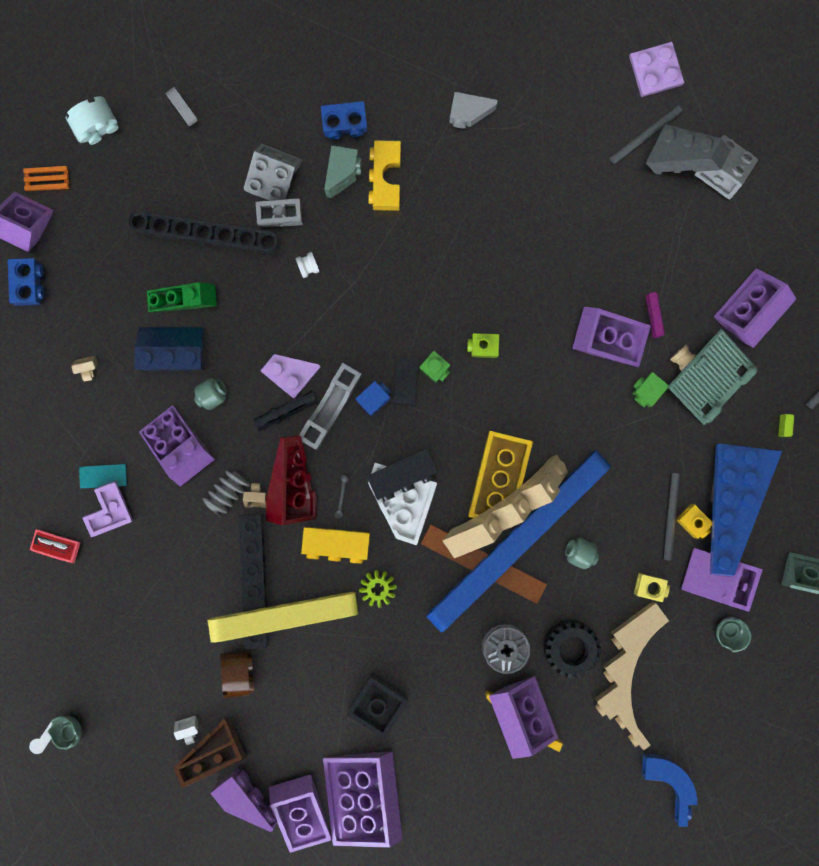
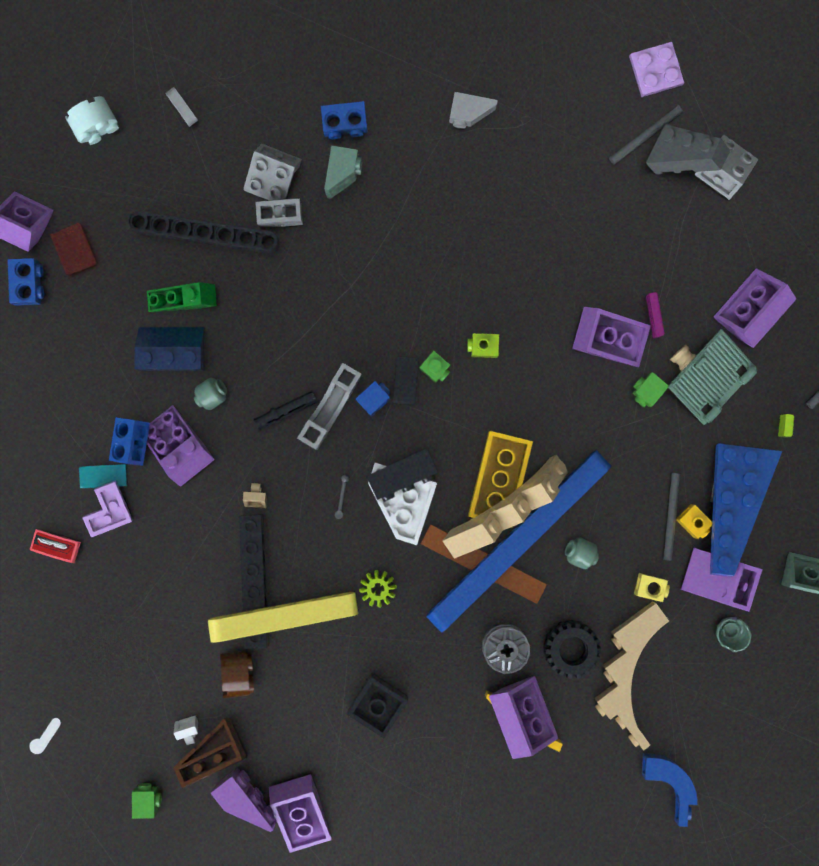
orange tile [23,166,70,192] -> none
sand green hair [48,715,82,750] -> none
tan tile [71,355,98,382] -> none
light grey piece [202,470,250,518] -> none
lavender wing [261,354,321,399] -> none
dark red wedge [266,435,317,526] -> none
white wheel [295,252,320,278] -> none
yellow brick [301,527,370,563] -> none
medium lavender slope [323,752,403,847] -> none
yellow arch [369,141,401,211] -> none
none -> clear red plate [50,223,97,276]
none -> blue brick [109,417,150,466]
none -> bright green brick [132,783,162,819]

